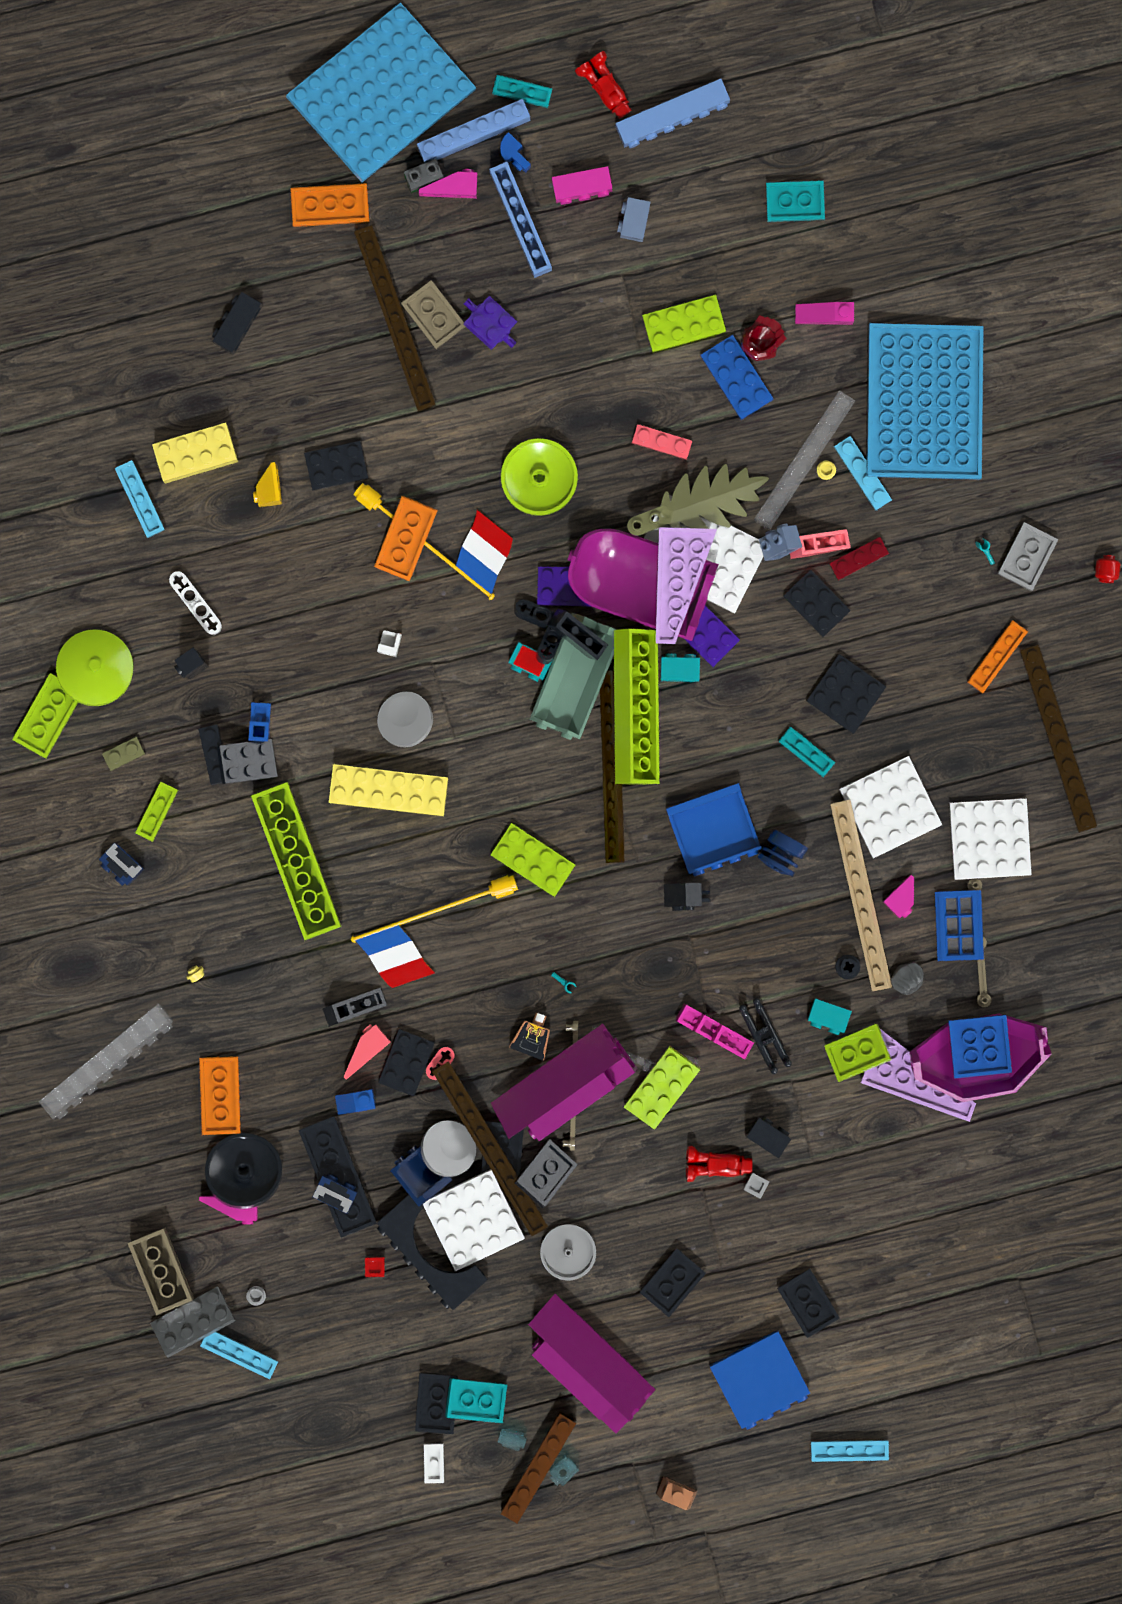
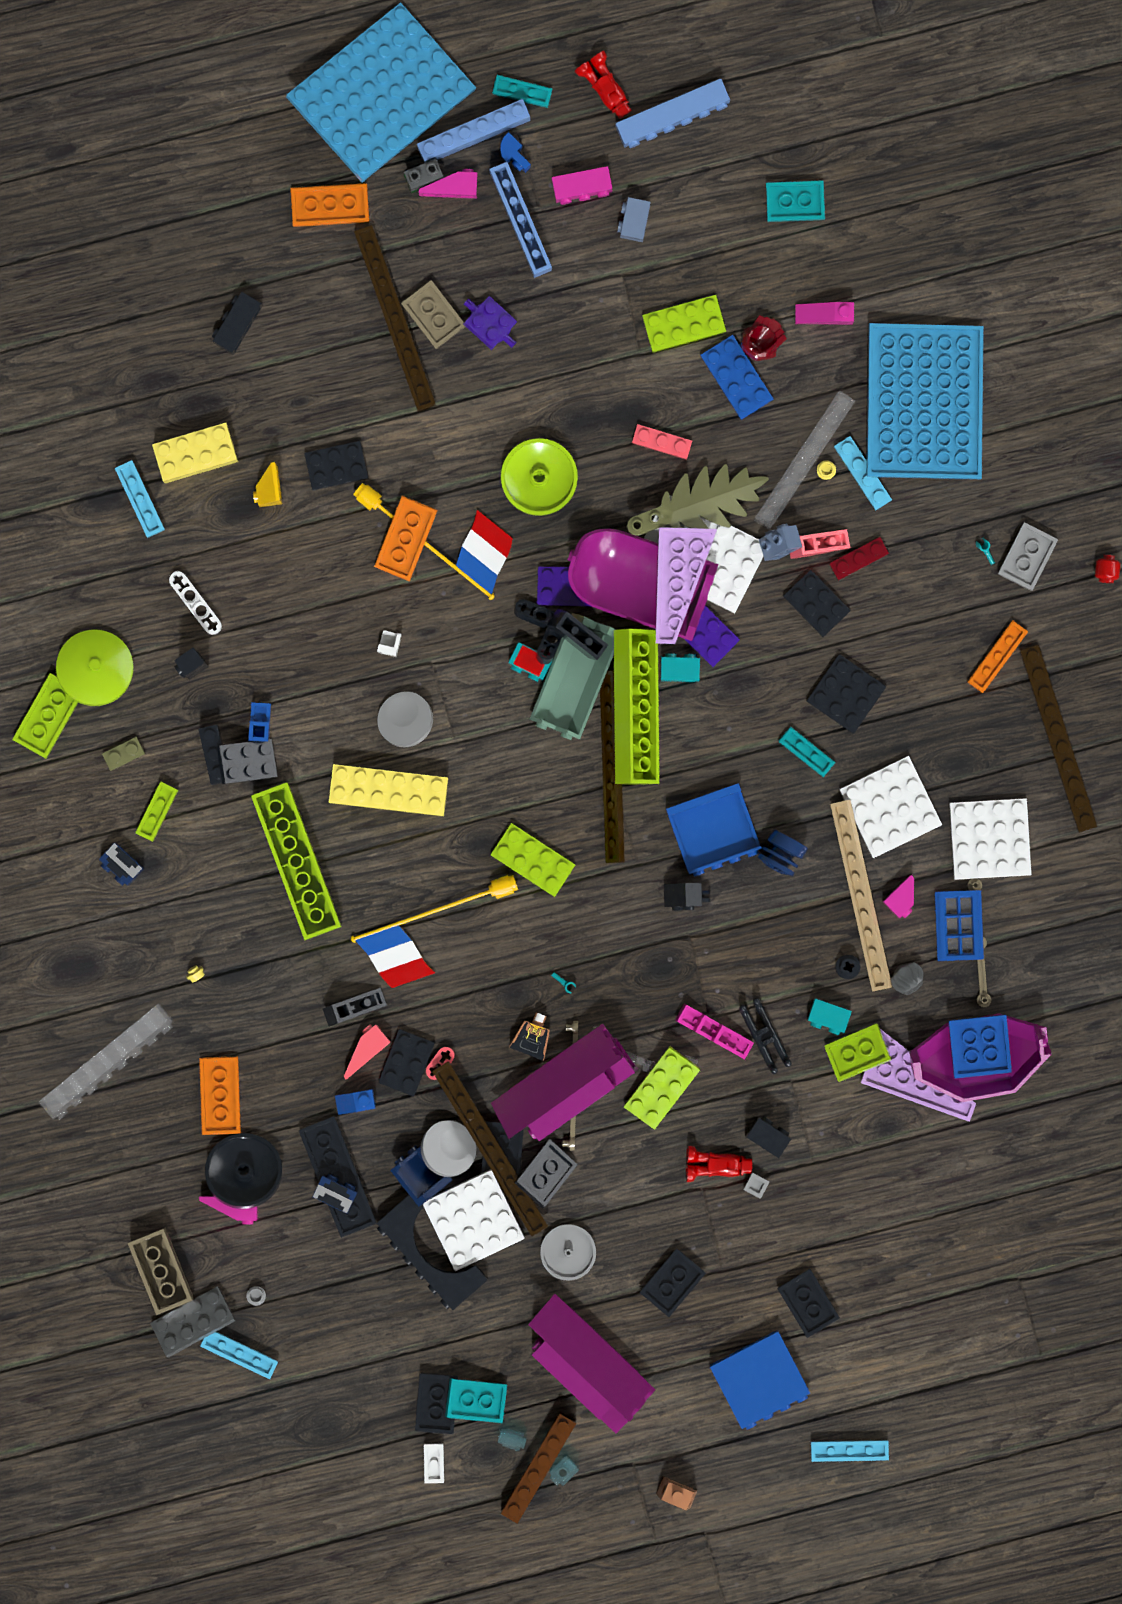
red plate [365,1257,385,1277] -> none

